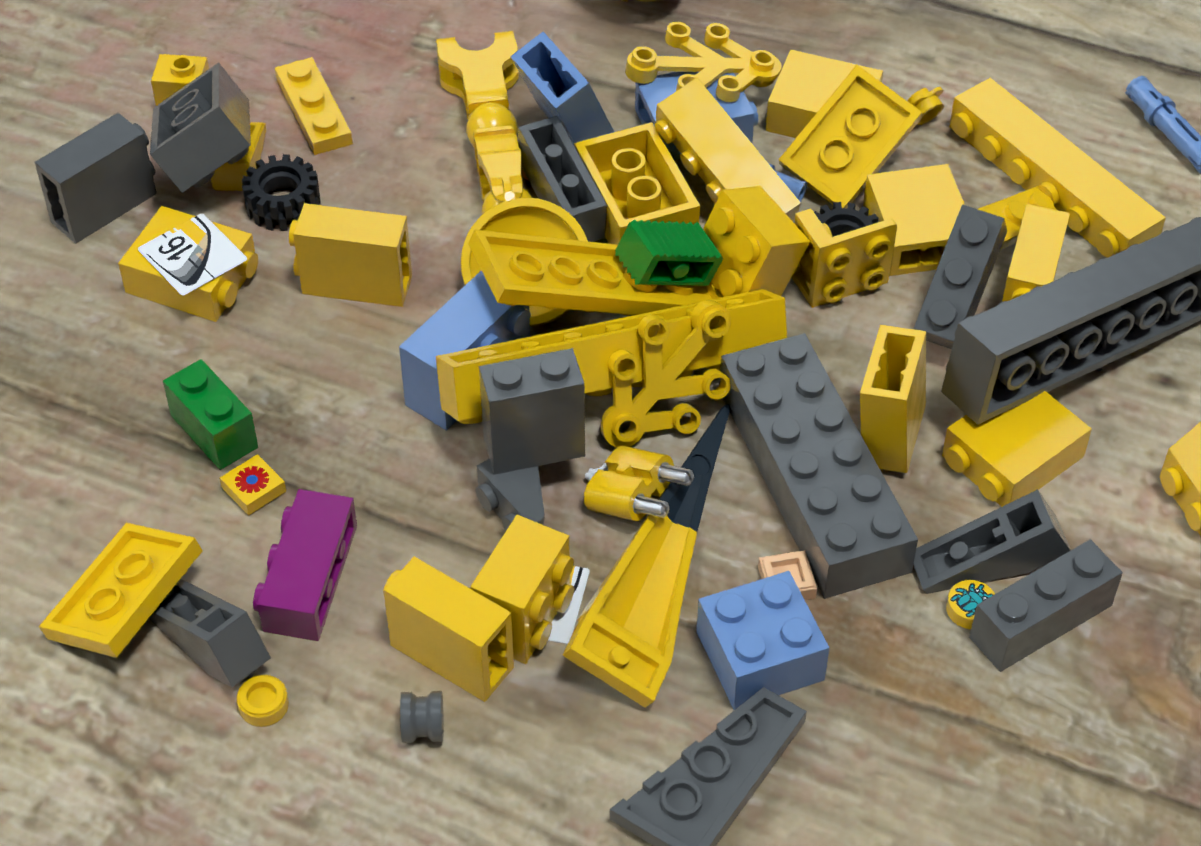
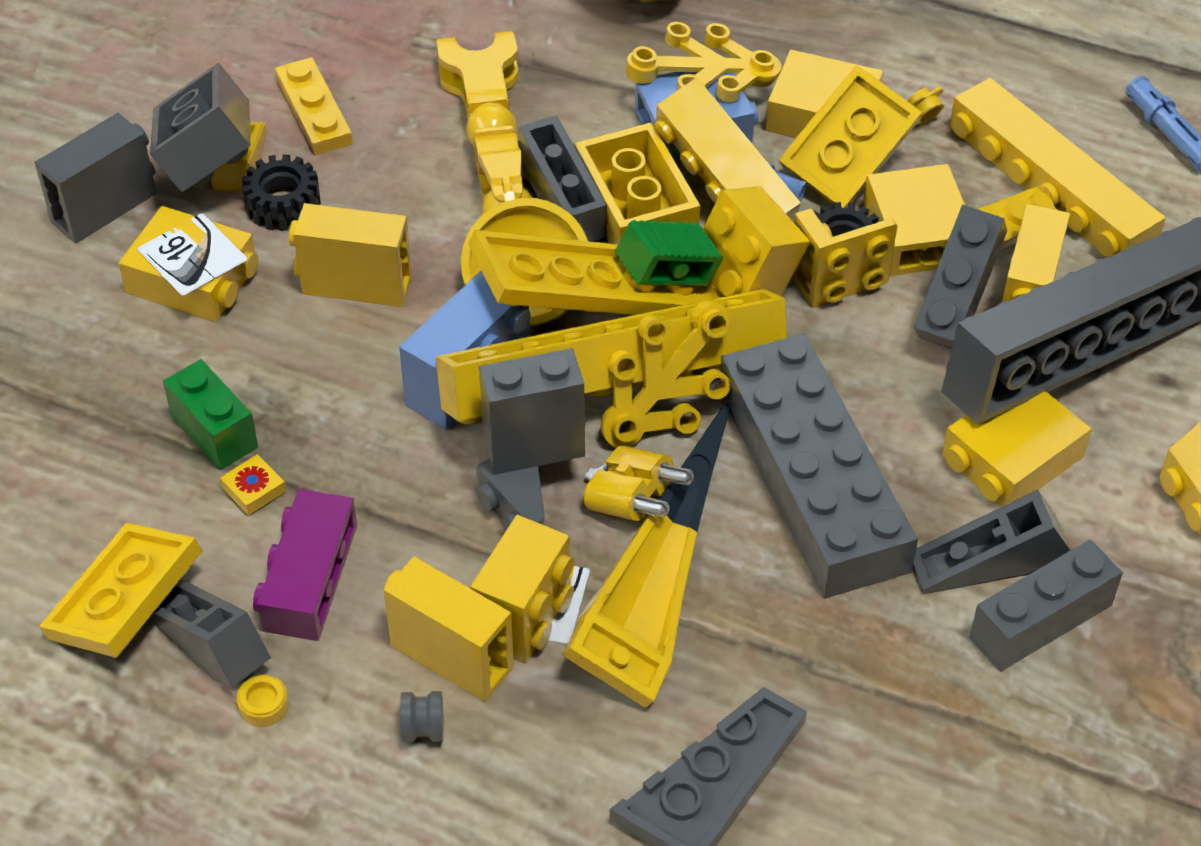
yellow brick [151,54,209,106] -> none
medium blue brick [510,31,614,145] -> none
medium blue brick [696,571,830,710] -> none
light nougat tile [758,550,817,600] -> none
yellow brick [860,325,926,473] -> none
tile [946,580,995,629] -> none

